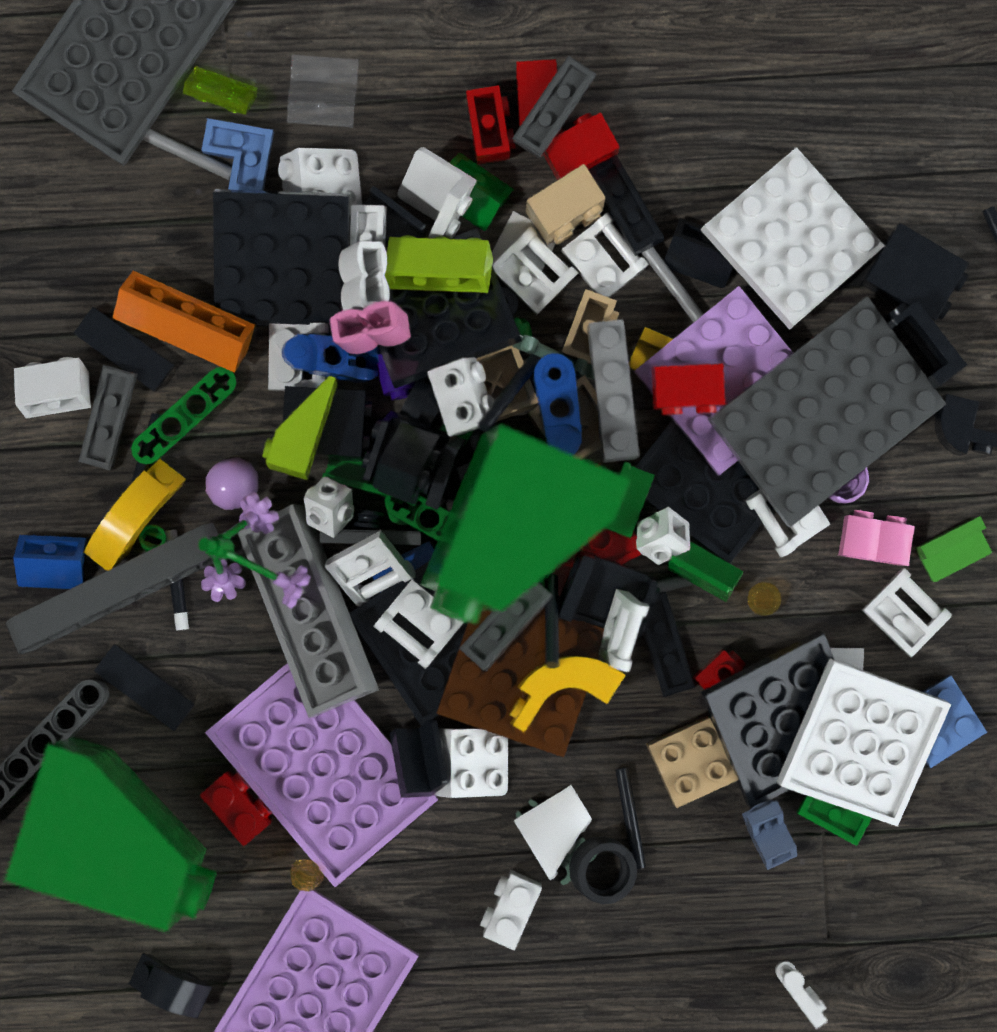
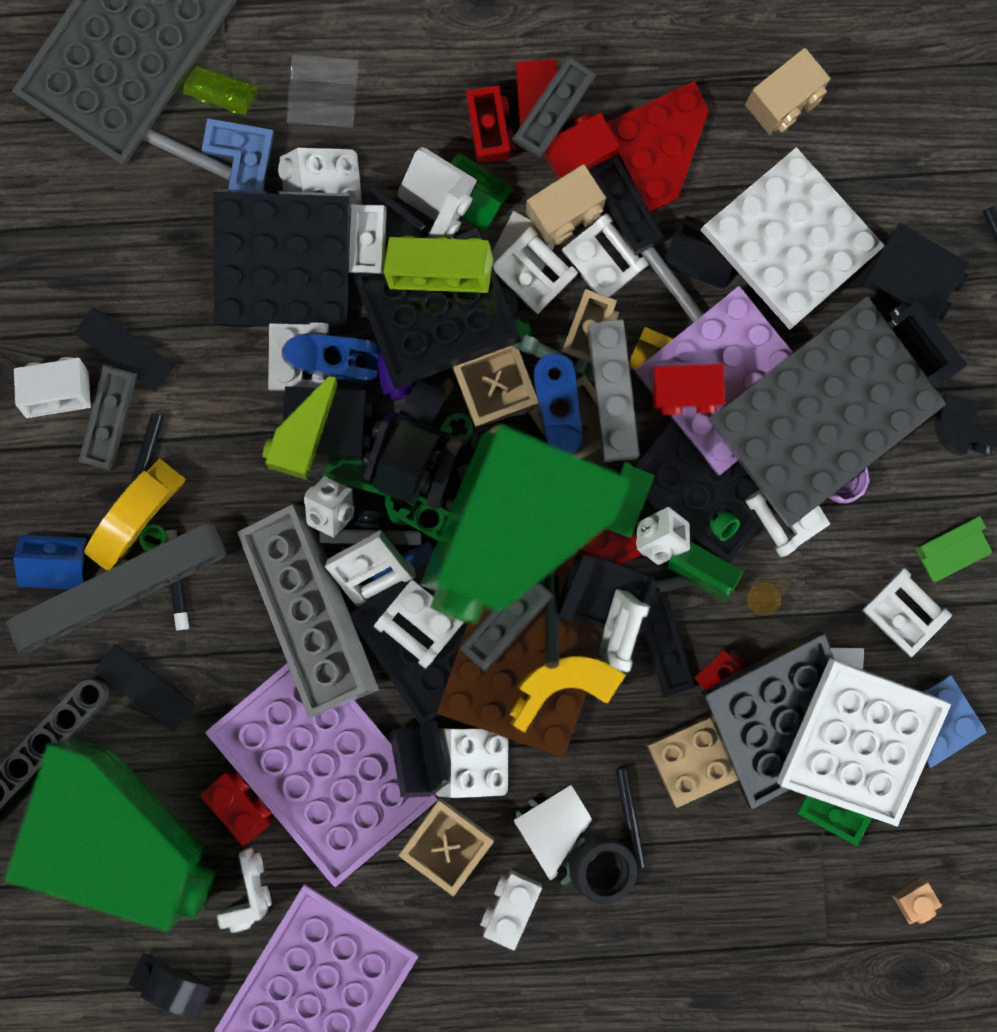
orange brick [113,270,255,373] -> none
green beam [131,367,236,465] -> none
lavender plant [198,492,311,609] -> none
lavender hair [206,457,259,510] -> none
clear yellow plate [290,859,324,891] -> none
bright pink brick [330,301,411,354] -> none
white brick [339,241,390,311] -> none
white brick [427,357,497,436] -> none
black bar [478,354,540,432] -> none
sand blue brick [742,800,797,870] -> none
white plate [775,960,827,1029] -> none
bright pink brick [838,510,915,566] -> none
none -> white bracket [217,847,271,933]
none -> tan brick [399,798,494,897]
none -> red plate [607,81,709,213]
none -> green hinge [710,511,740,541]
none -> tan brick [745,48,831,135]
none -> light nougat brick [892,878,942,924]

